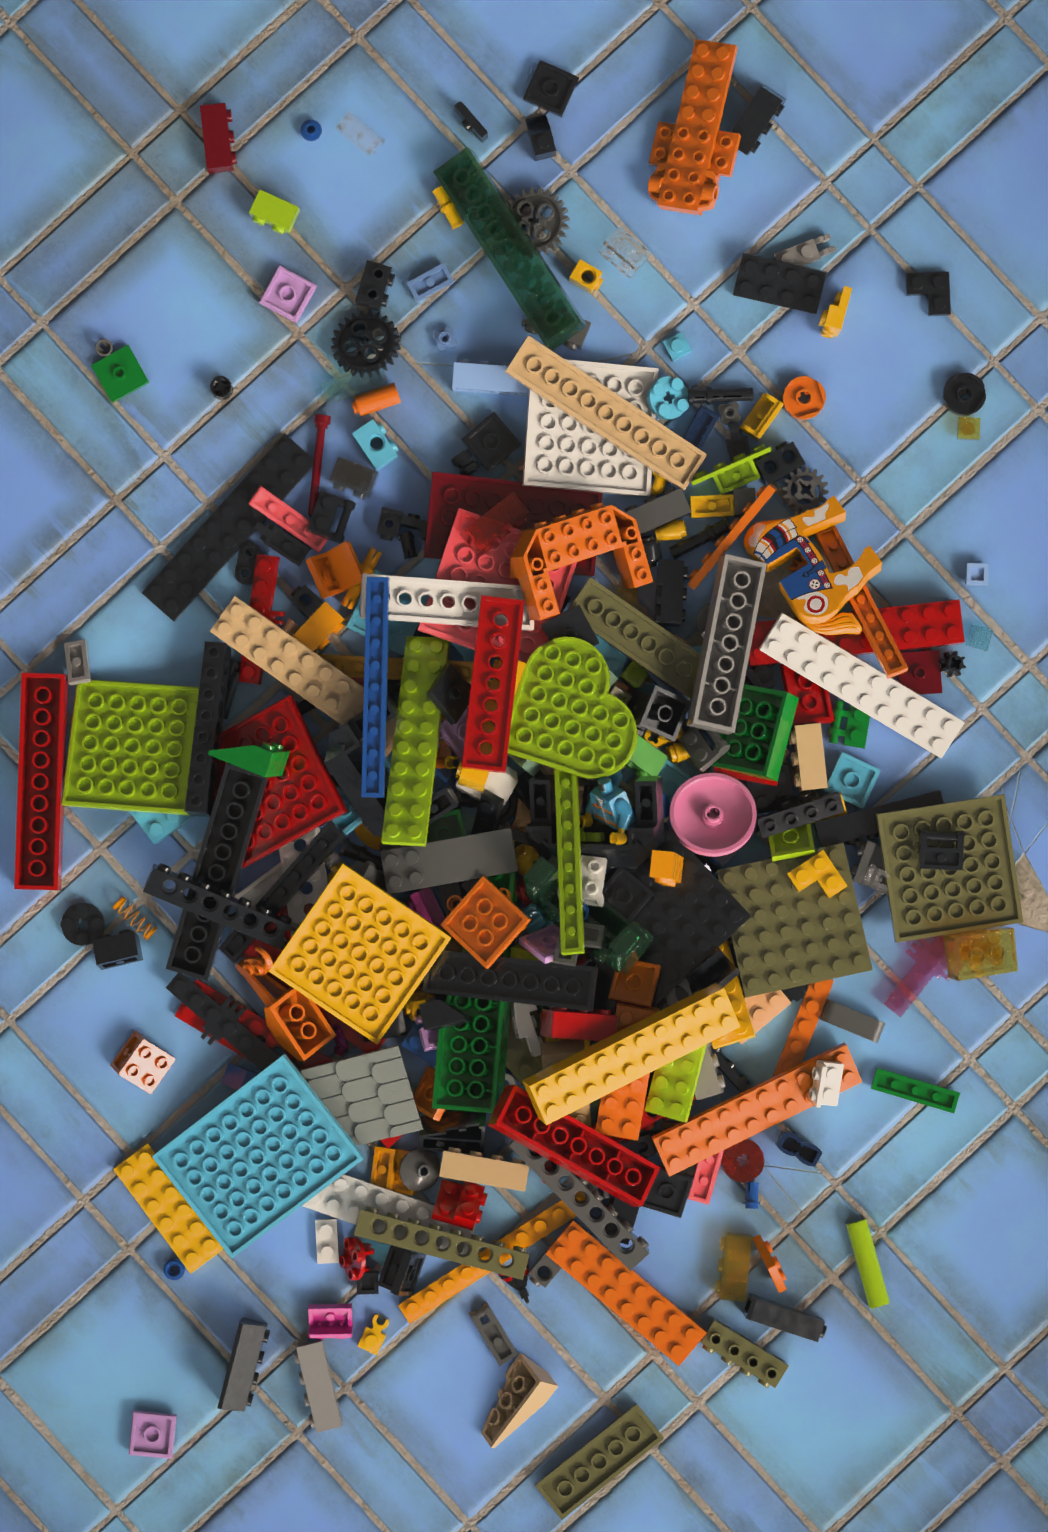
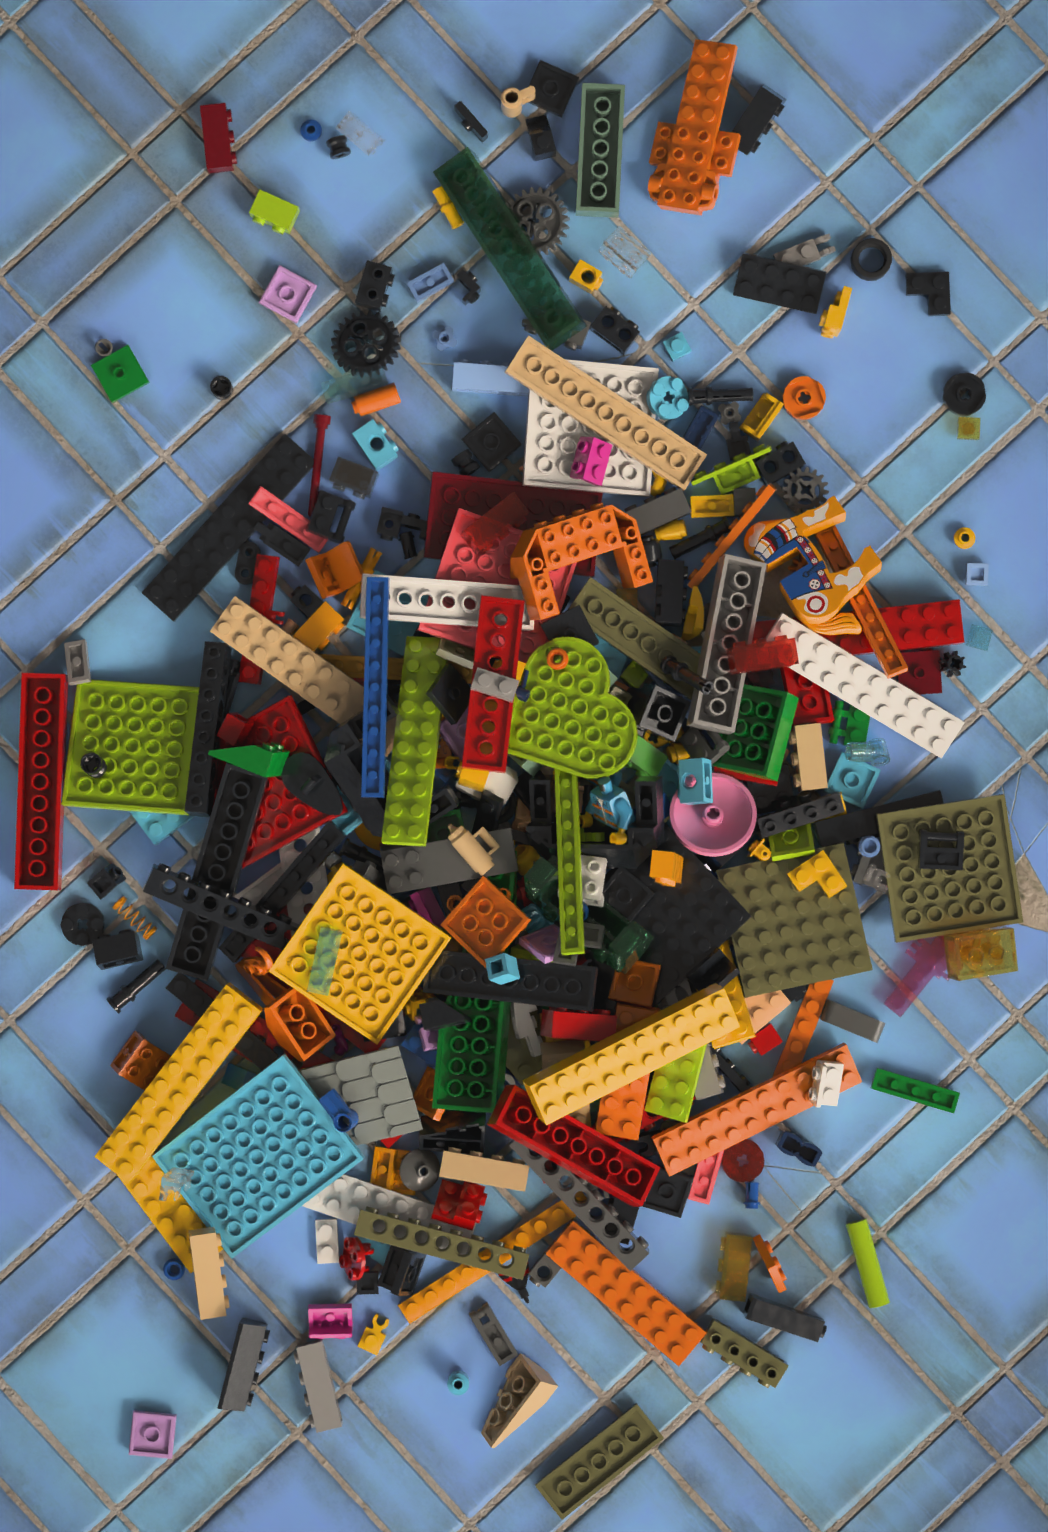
none -> black wheel [80,753,107,778]
none -> black bracket [87,863,126,900]
none -> yellow brick [94,982,264,1183]
none -> black pin [106,959,166,1014]
none -> clear hinge [159,1167,194,1201]
none -> tan brick [188,1227,230,1320]
none -> red brick [216,712,254,748]
none -> black shield [281,752,343,815]
none -> clear light blue plate [307,926,343,996]
none -> blue piece [318,1088,359,1132]
none -> black wheel [326,135,351,159]
none -> olive plate [436,638,475,670]
none -> medium azure brick [447,1370,469,1395]
none -> tan piece [448,824,500,876]
none -> black bracket [457,269,481,306]
none -> light grey plate [471,667,519,703]
none -> medium azure brick [485,953,520,985]
none -> tan piece [501,86,535,118]
none -> dark blue hand [516,670,530,702]
none -> orange plate [547,648,569,670]
none -> dark pink bracket [570,436,612,486]
none -> sand green brick [576,83,625,218]
none -> black brick [590,306,640,355]
none -> black pin [660,655,713,695]
none -> medium azure brick [677,758,713,805]
none -> yellow brick [681,586,704,641]
none -> clear red brick [726,635,799,675]
none -> yellow hinge [747,839,771,861]
none -> red brick [748,1023,783,1056]
none -> clear light blue piece [845,738,890,767]
none -> black tyre [850,238,892,281]
none -> medium blue plate [858,836,880,857]
none -> yellow plate [954,527,975,549]

